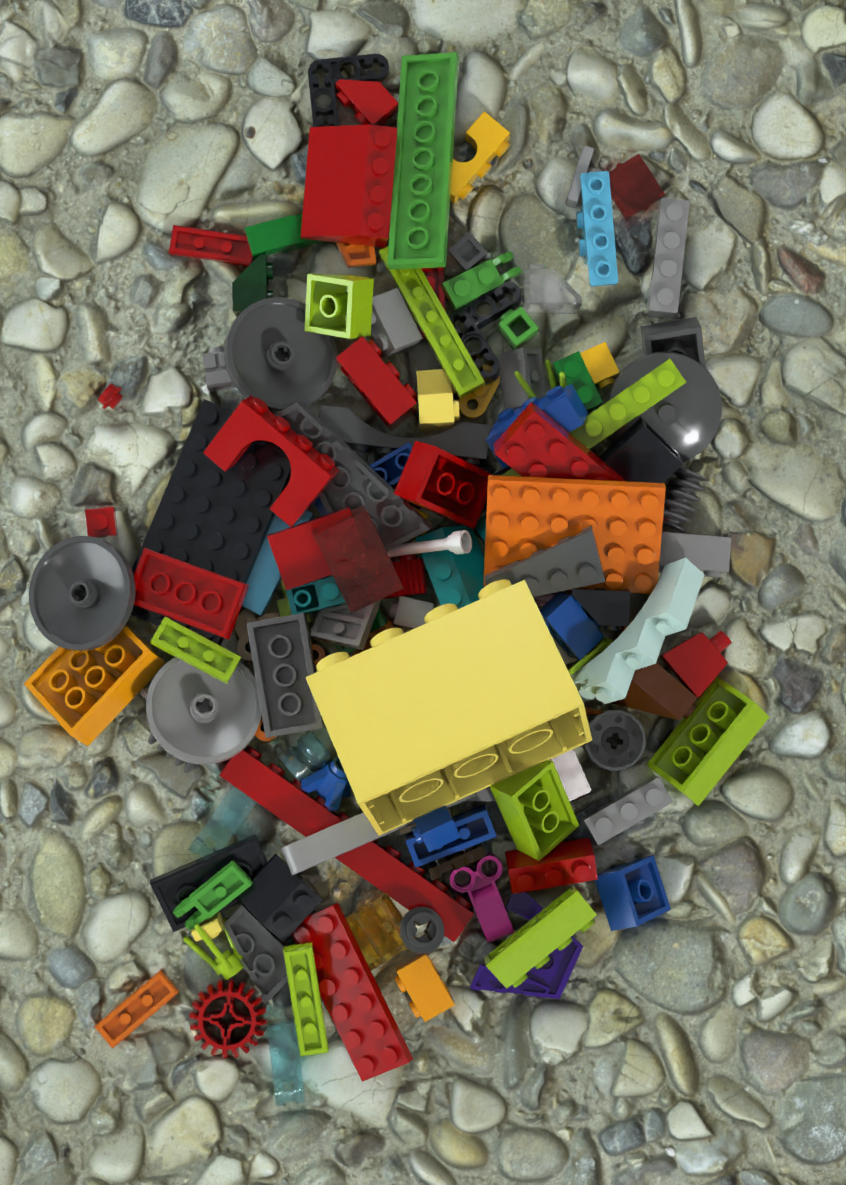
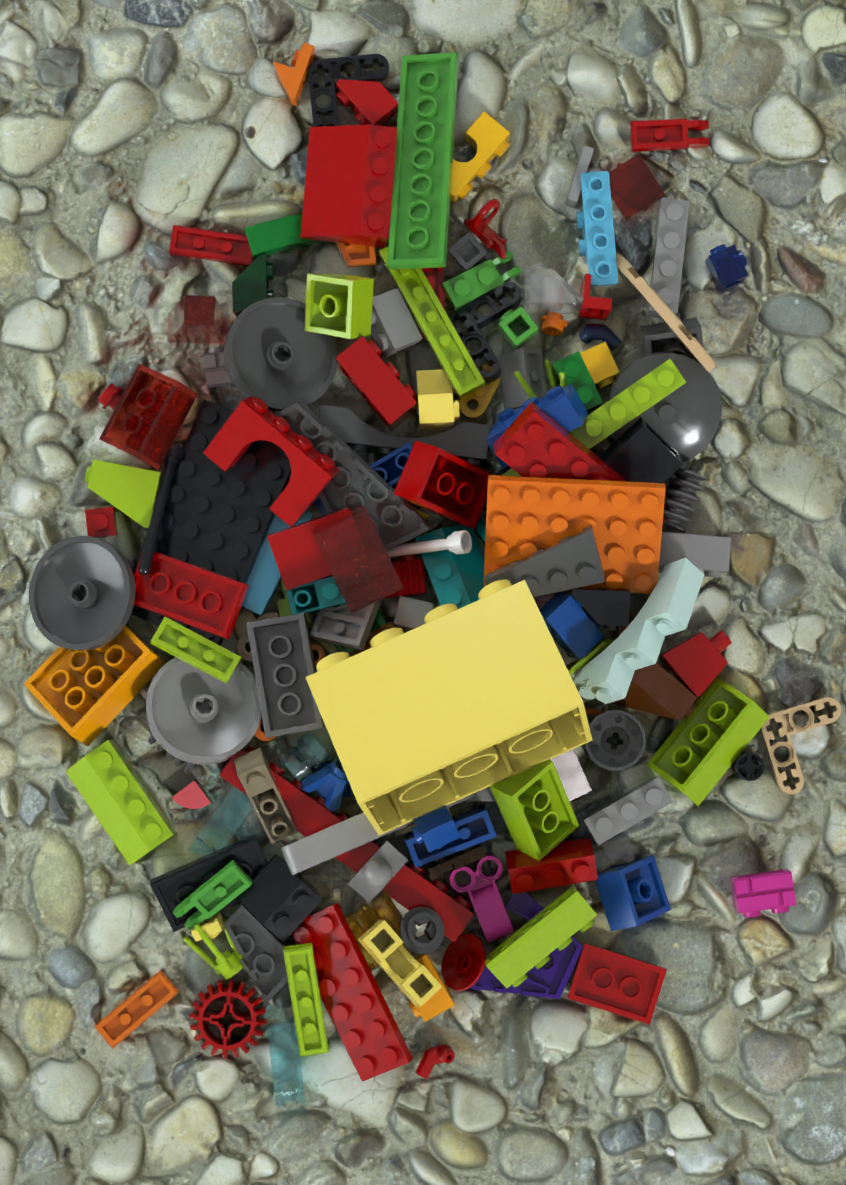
none -> lime slope [66,739,177,865]
none -> lime slope [85,459,162,529]
none -> clear red brick [99,364,198,470]
none -> black piece [139,443,185,575]
none -> clear red slope [167,295,225,344]
none -> coral tile [172,780,212,809]
none -> dark tan slope [234,747,298,844]
none -> orange slope [273,42,316,106]
none -> light grey tile [348,840,408,903]
none -> light yellow arch [358,920,442,1007]
none -> red arm [415,1044,455,1079]
none -> red dish [441,933,486,991]
none -> red piece [463,198,507,259]
none -> orange plate [540,312,567,336]
none -> red plate [567,942,667,1025]
none -> red panel [578,274,612,320]
none -> dark blue arm [579,323,622,352]
none -> tan tile [616,254,716,372]
none -> red hinge [630,119,710,152]
none -> clear blue brick [705,244,748,292]
none -> dark pink brick [730,869,796,918]
none -> black wheel [732,752,765,781]
none -> tan beam [760,697,841,794]

